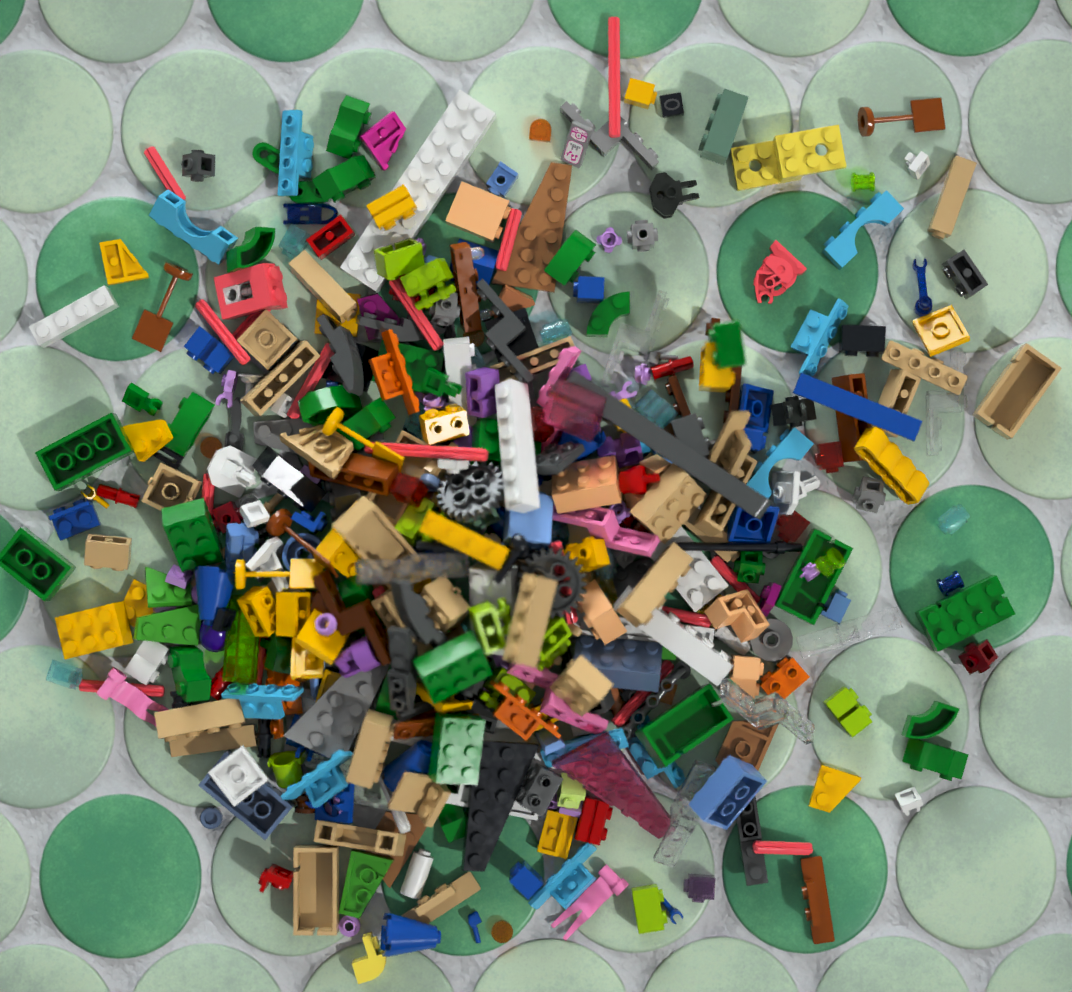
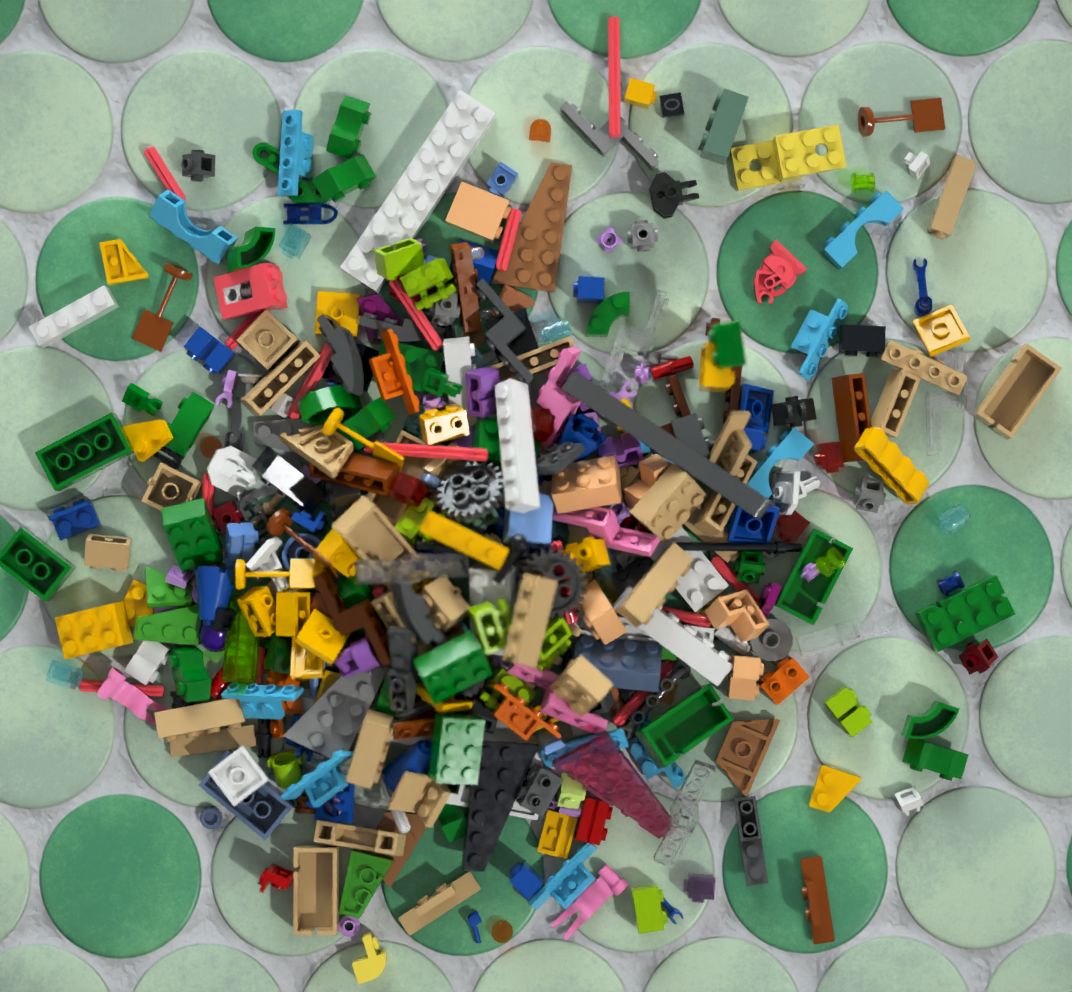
yellow hand [81,484,109,509] -> none
red axle [96,484,140,508] -> none
coral axle [195,299,250,365] -> none
white tile [239,500,270,528] -> none
tan brick [289,250,358,324] -> none
red brick [306,215,355,260] -> none
lavender plate [315,614,337,636] -> none
dark pink wing [359,111,406,170] -> none
yellow brick [366,184,417,231] -> none
blue cone [381,913,441,957] -> none
white brick [400,848,434,899] -> none
white plate [438,459,469,474] -> none
clear pink brick [543,378,607,443] -> none
green brick [544,230,596,286] -> none
tile [560,120,593,168] -> none
red piece [619,465,660,495] -> none
clear light blue brick [632,389,678,429] -> none
medium blue brick [688,755,767,830] -> none
clear bracket [720,677,815,745] -> none
coral axle [752,841,813,855] -> none
blue tile [793,373,923,442] -> none
medium blue brick [820,589,851,623] -> none
dark grey brick [942,249,989,299] -> none

